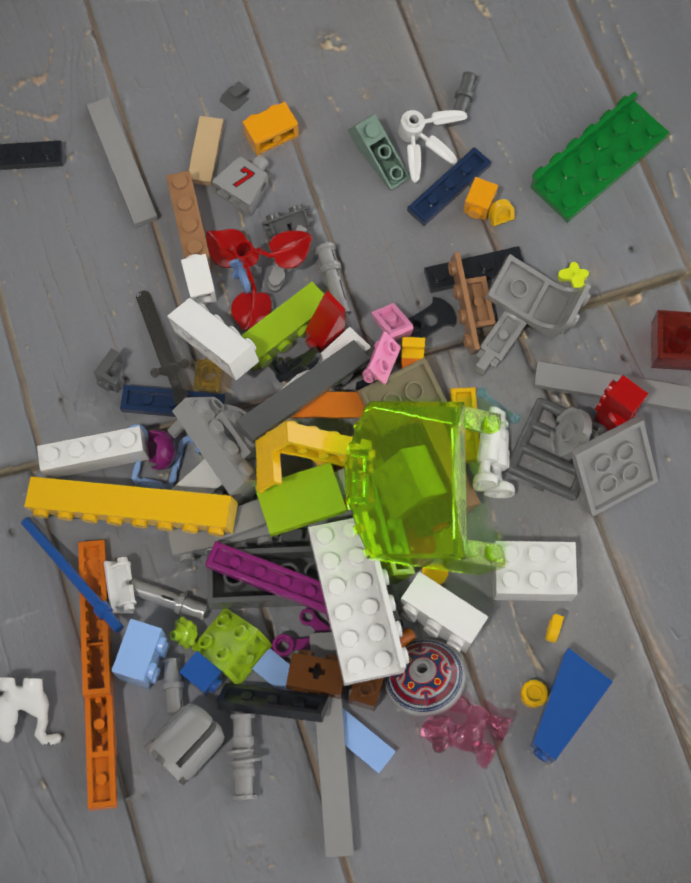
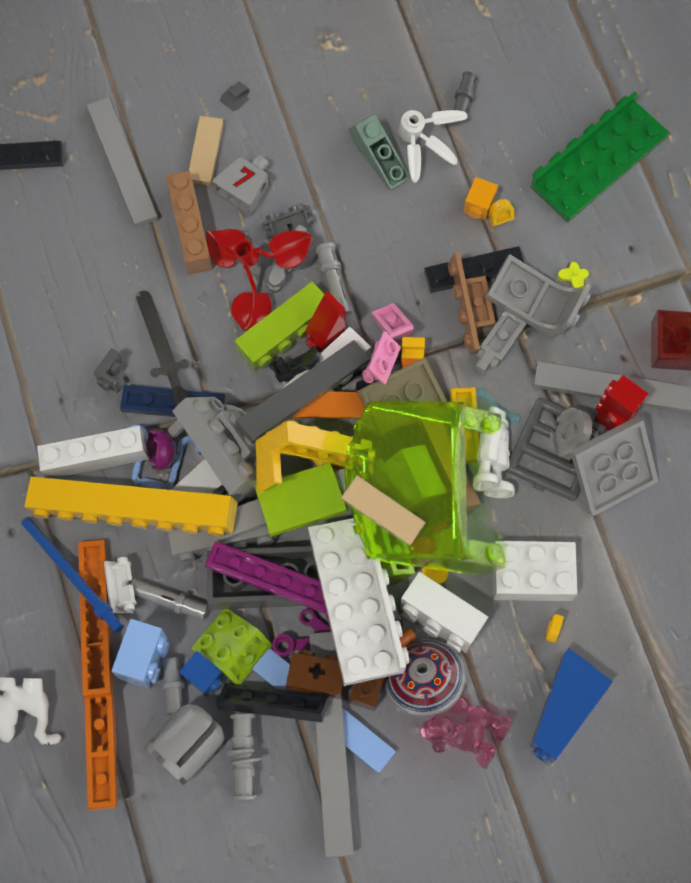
white brick [167,298,259,380] -> none
lime plant [169,616,198,649] -> none
white slope [181,254,217,304] -> none
clear yellow brick [193,358,224,394] -> none
medium blue piece [229,259,251,294] -> none
light orange brick [242,102,299,156] -> none
dark grey piece [281,526,311,547] -> none
dark blue tile [407,147,492,226] -> none
black piece [408,297,455,338] -> none
yellow tile [520,680,548,708] -> none
none -> tan tile [341,476,426,546]

